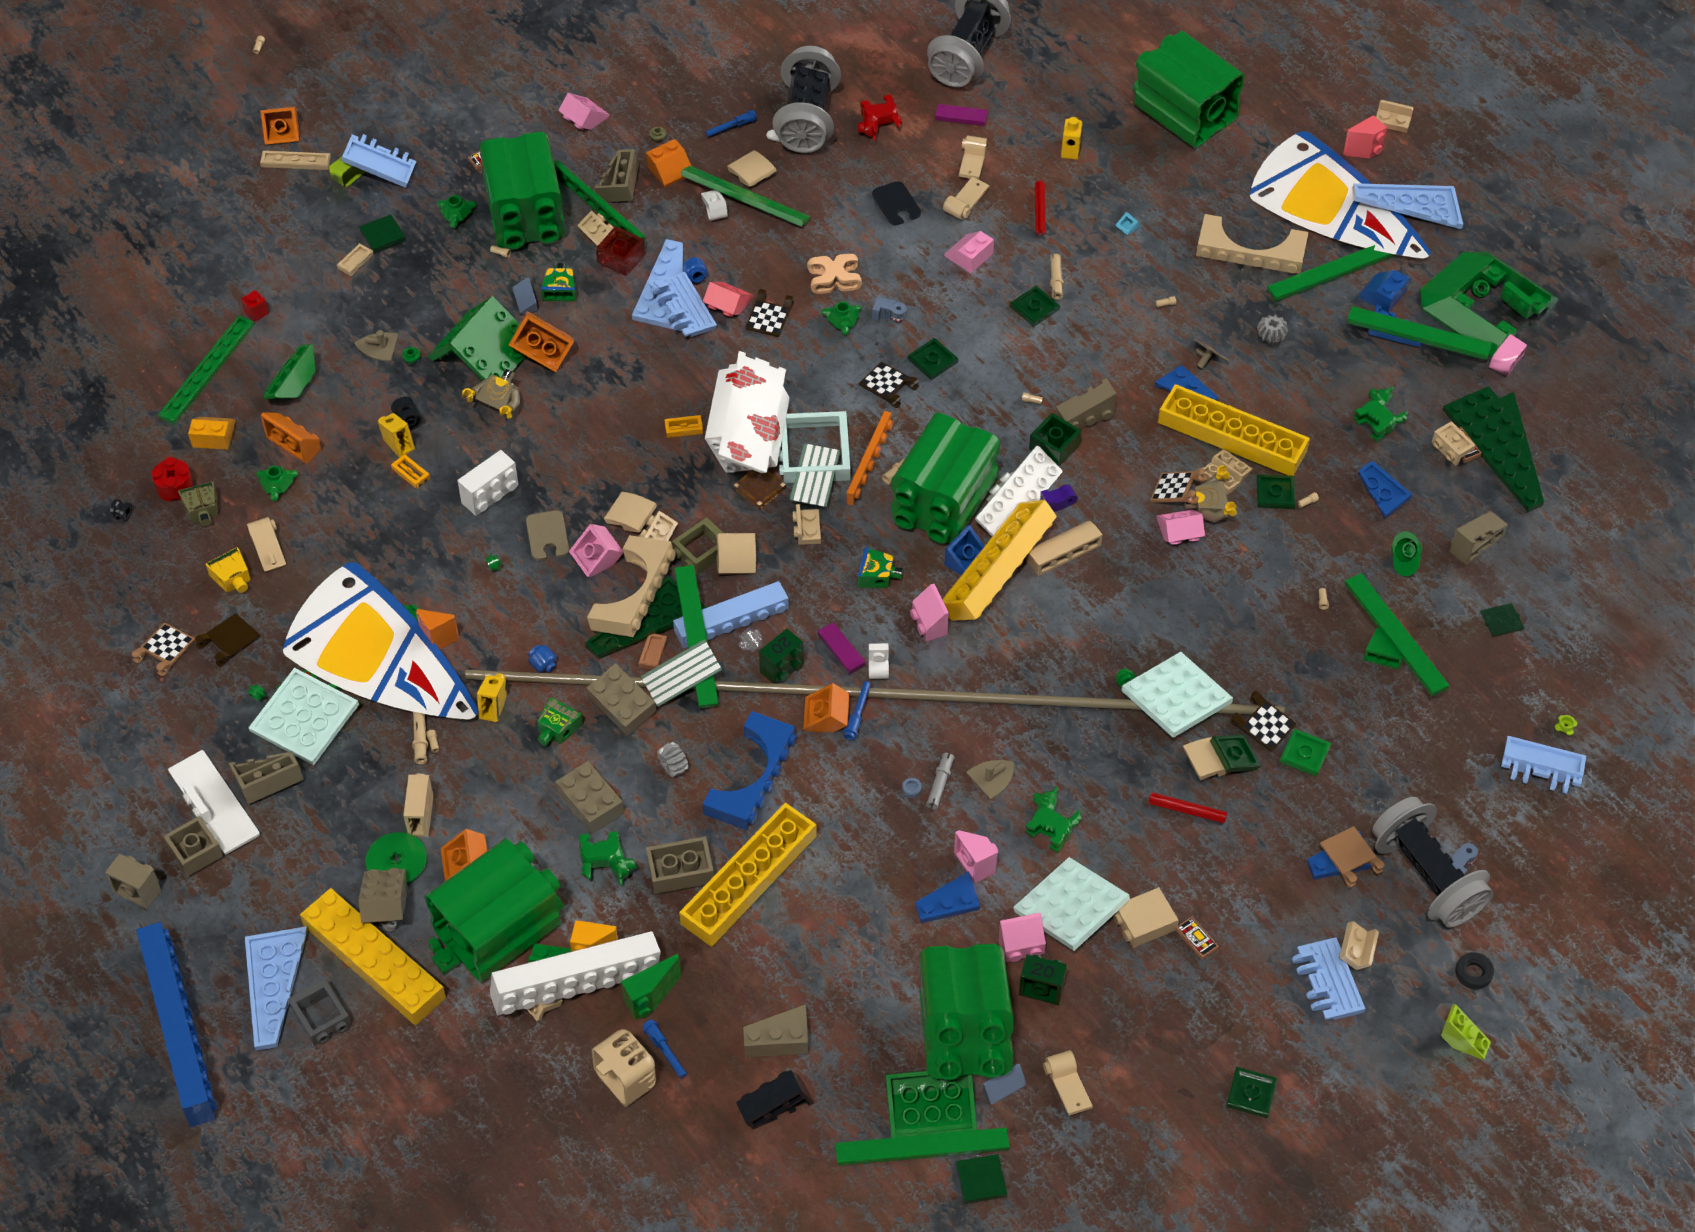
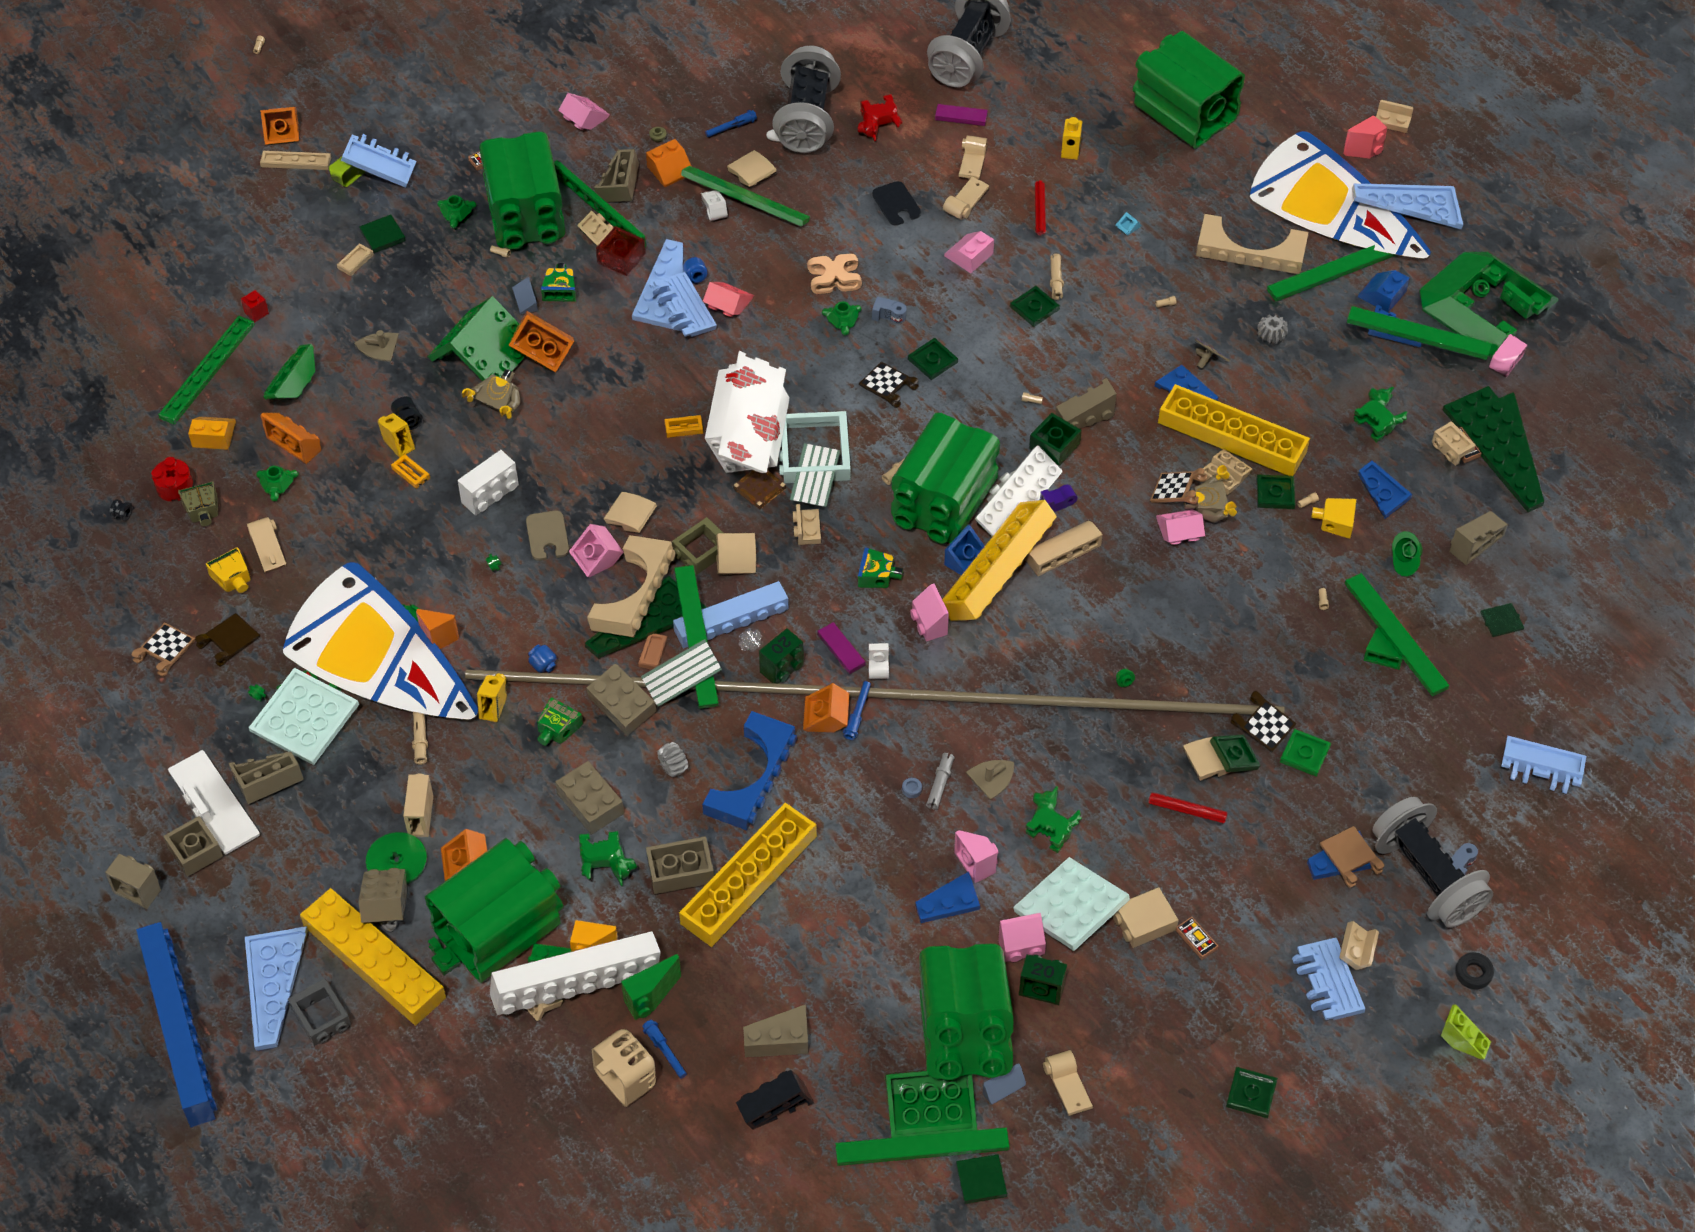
green plate [402,347,421,364] -> none
tan piece [426,730,439,753] -> none
tan bracket [639,511,678,541] -> none
flag [745,289,794,337] -> none
orange plate [847,411,893,506] -> none
light aqua plate [1122,652,1233,738] -> none
lime plate [1555,715,1578,736] -> none
none -> yellow torso [1311,498,1356,538]

